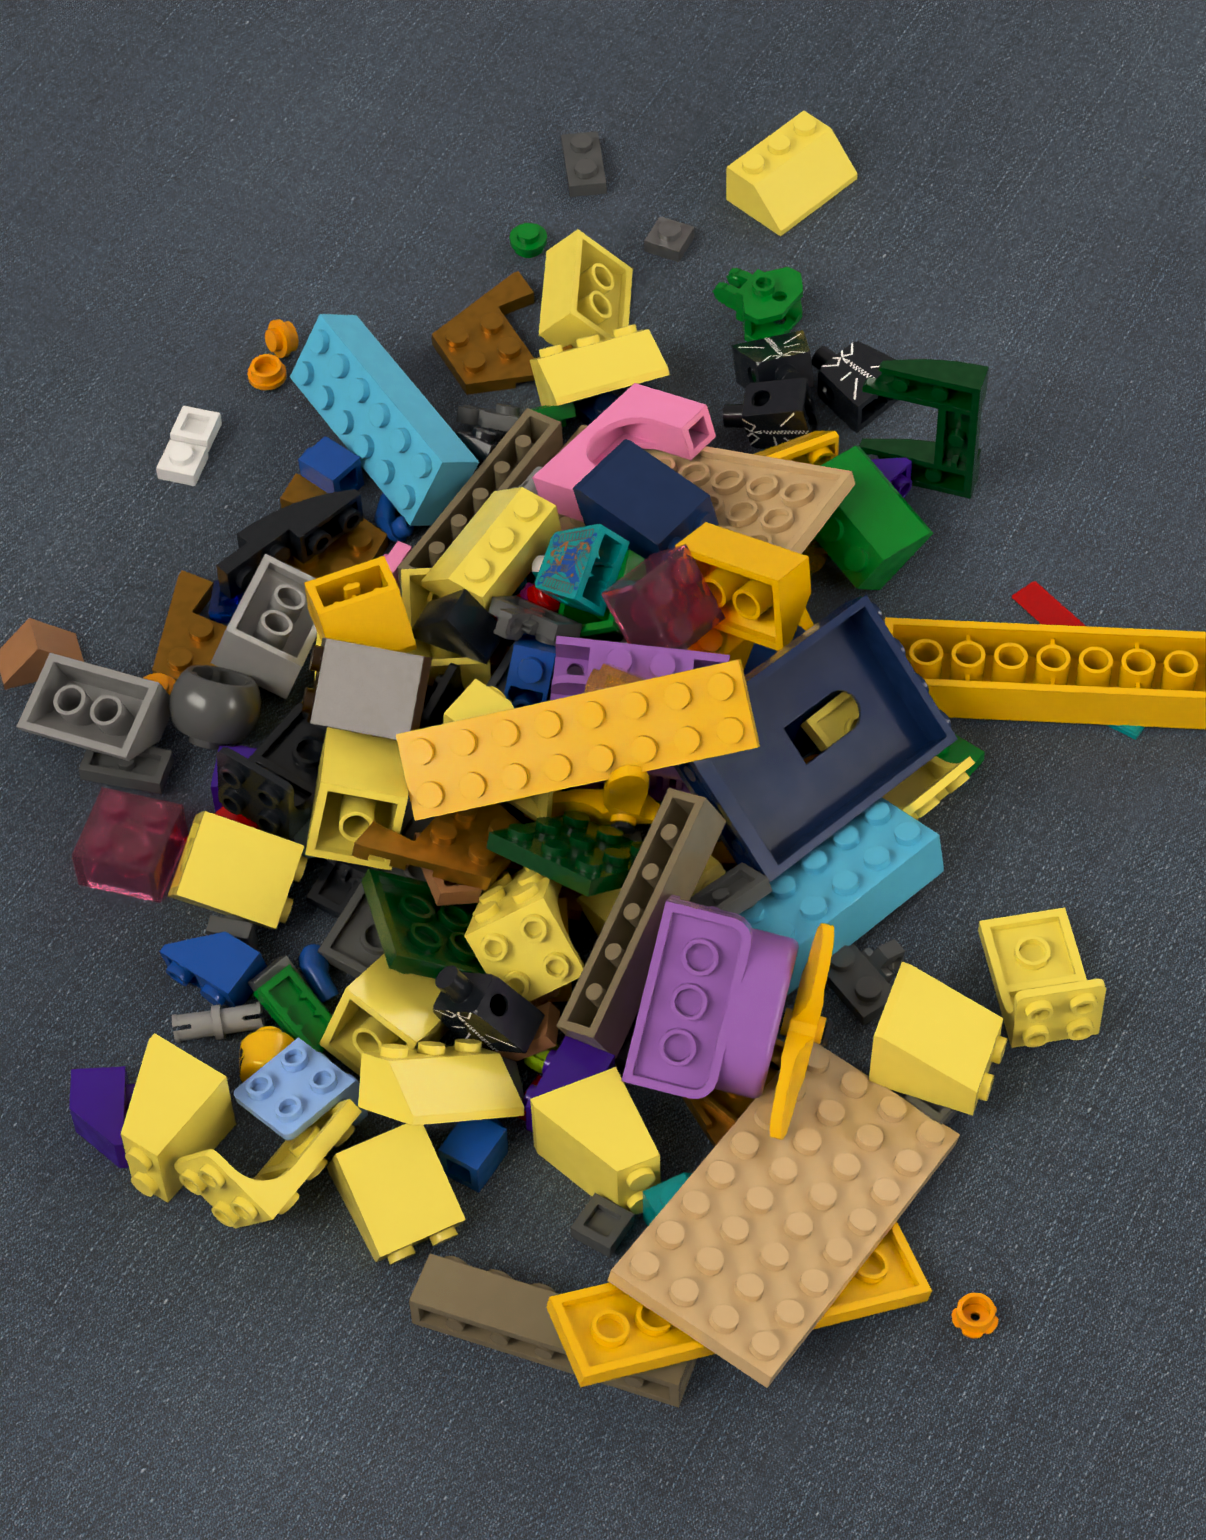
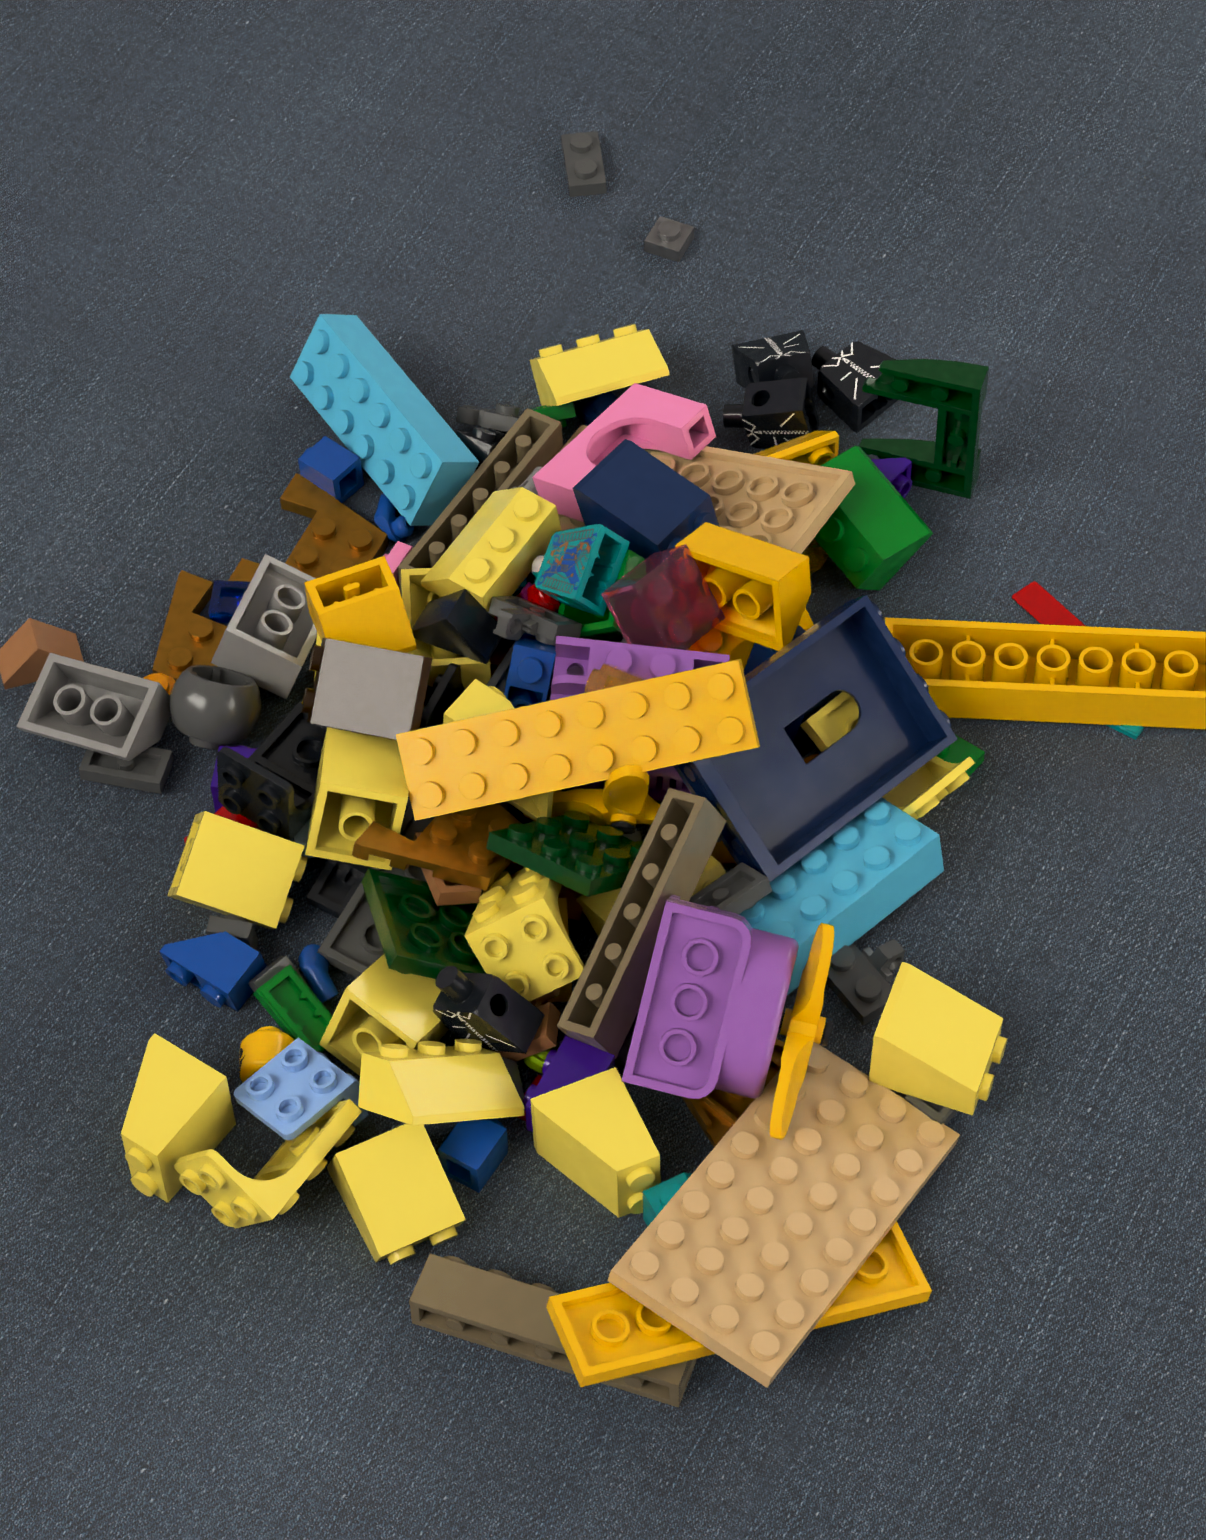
dark purple slope [69,1066,136,1168] -> none
clear pink brick [72,787,189,903] -> none
white plate [156,440,209,486] -> none
white plate [170,406,222,452] -> none
light grey pin [172,1001,265,1043] -> none
black slope [216,489,364,600] -> none
light orange plate [247,354,287,390] -> none
light orange plate [265,319,299,358] -> none
pearl gold wing [432,271,573,395] -> none
green plate [509,223,547,258] -> none
light yellow slope [539,229,633,348] -> none
dark grey plate [570,1193,635,1258] -> none
green hinge [712,267,803,342] -> none
light yellow slope [726,111,857,237] -> none
light orange plate [952,1293,998,1339] -> none
light yellow bracket [978,908,1106,1048] -> none

